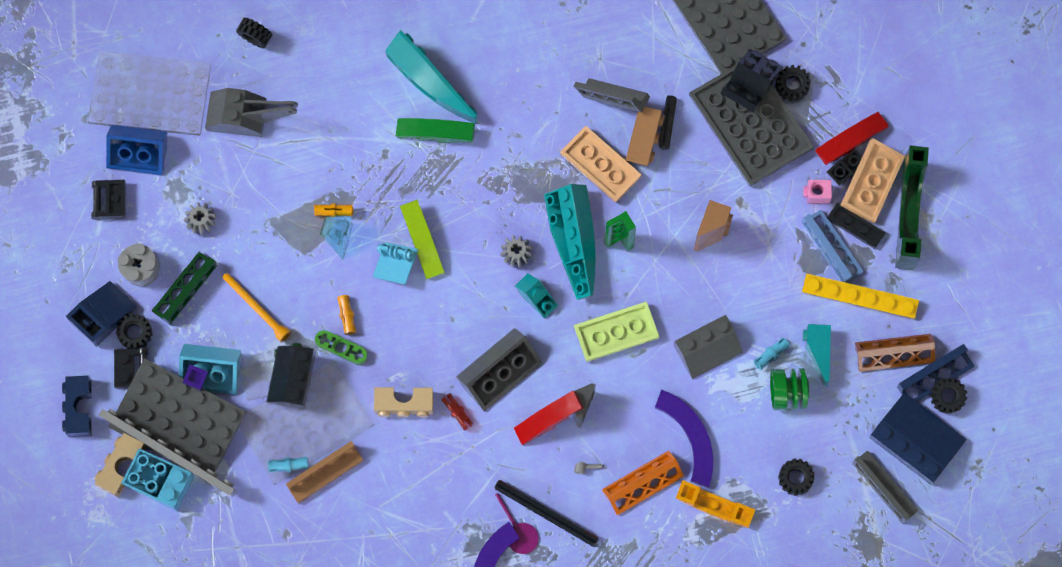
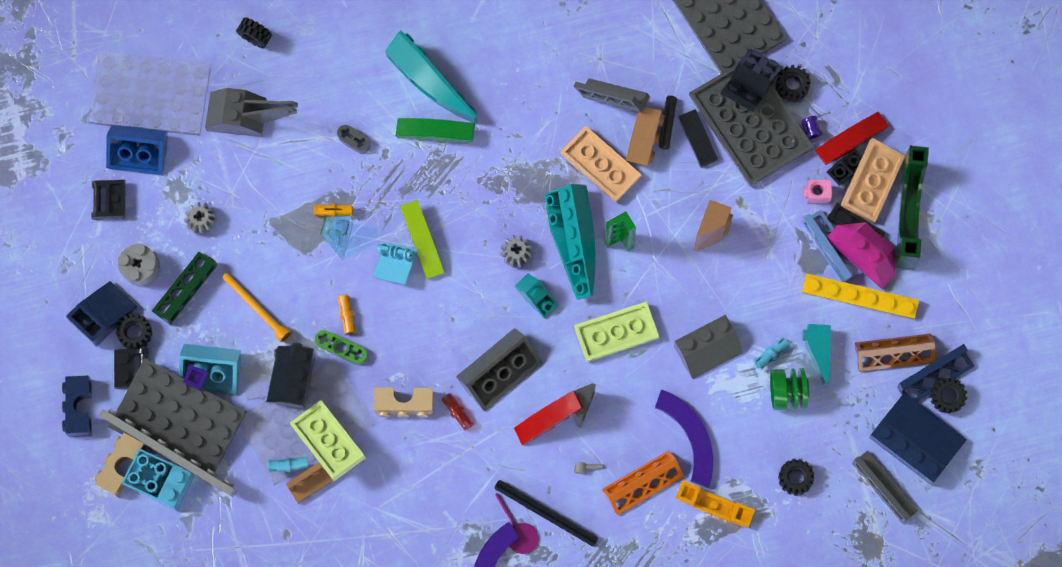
none -> yellowish green plate [290,400,366,481]
none -> dark grey beam [337,125,370,154]
none -> black tile [678,109,718,168]
none -> dark purple bush [801,116,823,140]
none -> dark pink wedge [826,222,895,290]

